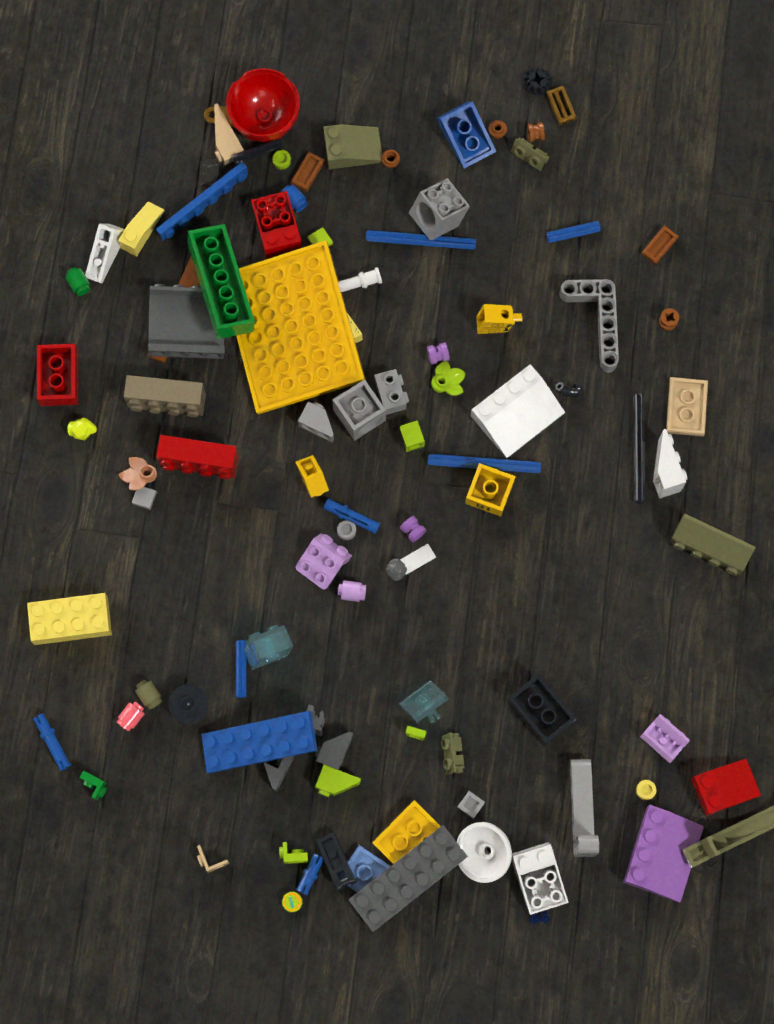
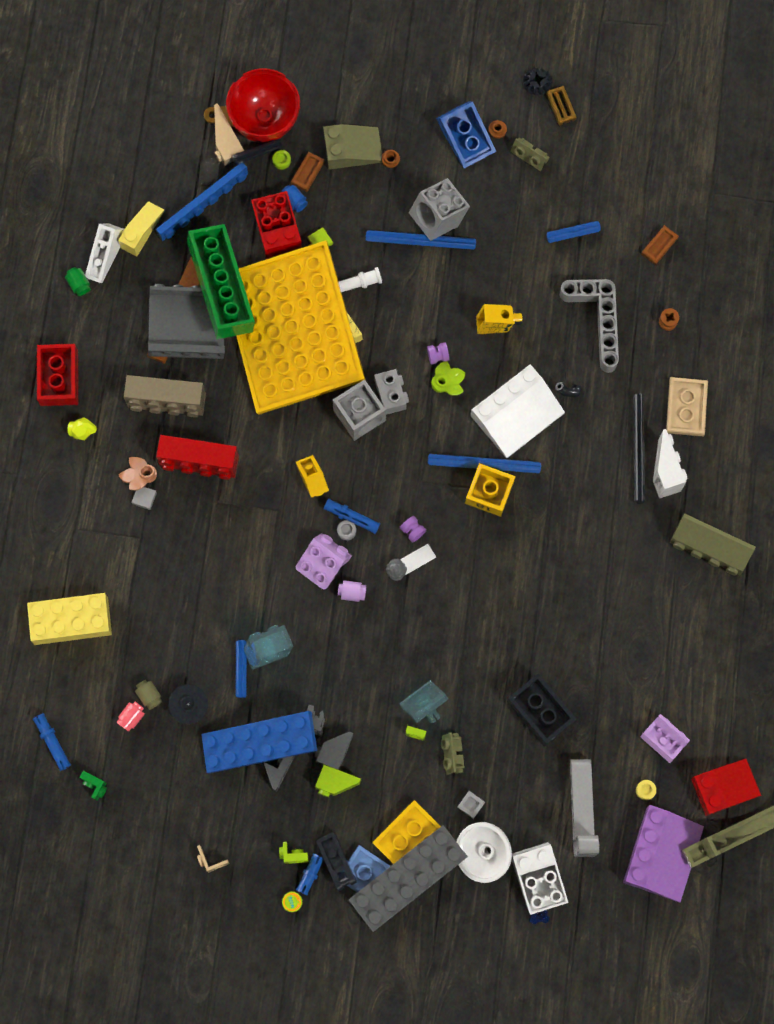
light grey slope [298,402,334,442] -> none
lime panel [400,421,425,452] -> none
dark orange wheel [527,122,545,142] -> none

